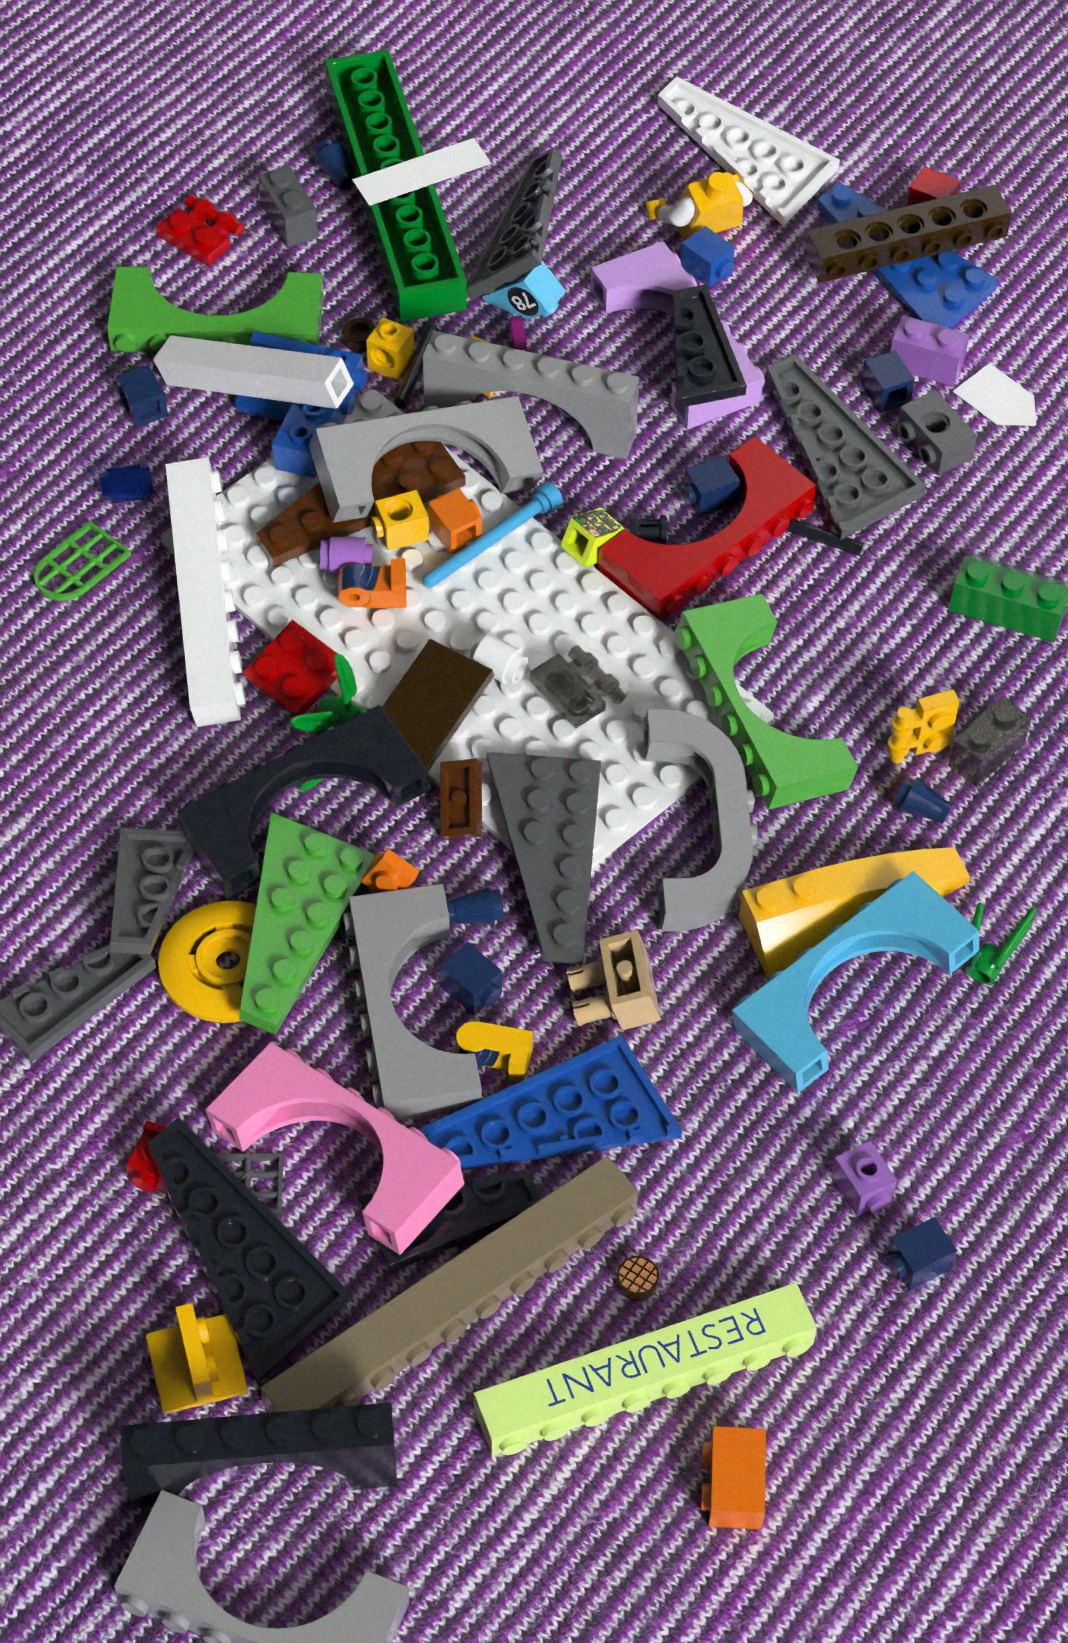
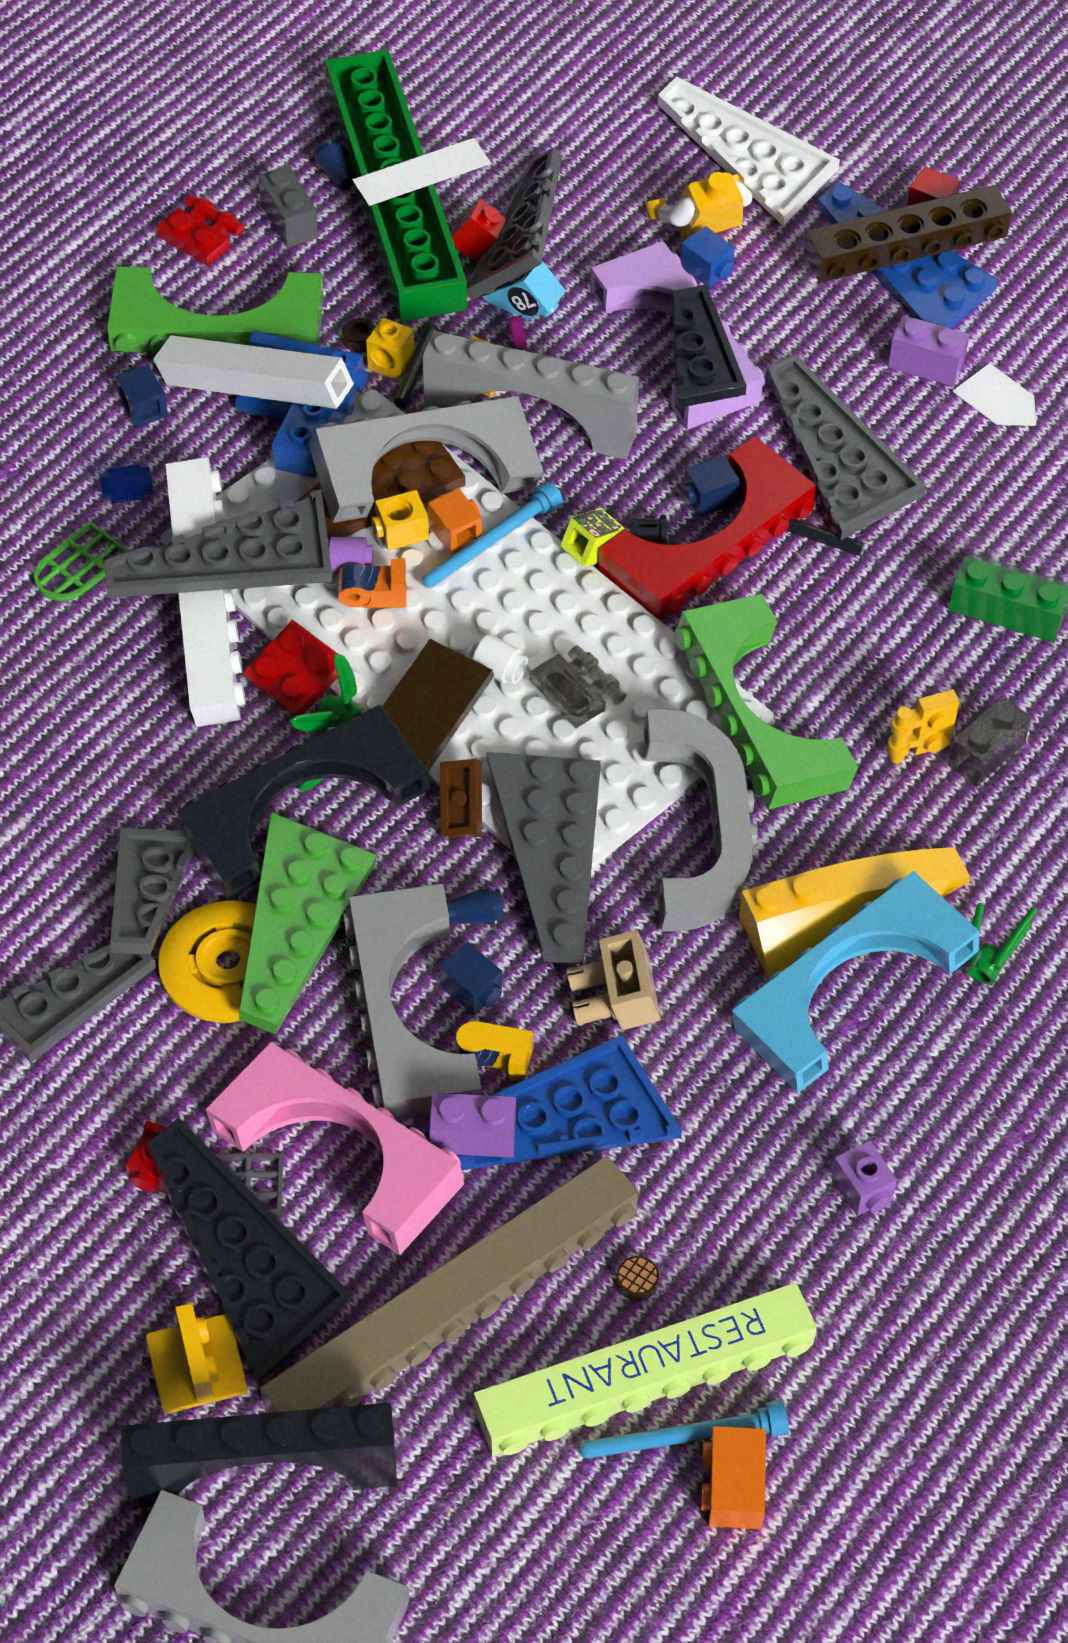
black wing [357,1169,542,1272] -> none
orange bracket [361,848,419,893] -> none
dark blue brick [861,350,915,413] -> none
dark blue brick [886,1217,957,1291] -> none
dark blue cone [893,776,953,824] -> none
dark grey brick [897,390,977,476] -> none
none -> dark grey wing [104,489,332,598]
none -> medium lavender brick [430,1093,516,1158]
none -> red brick [451,198,506,262]
none -> dark azure piece [579,1400,789,1459]

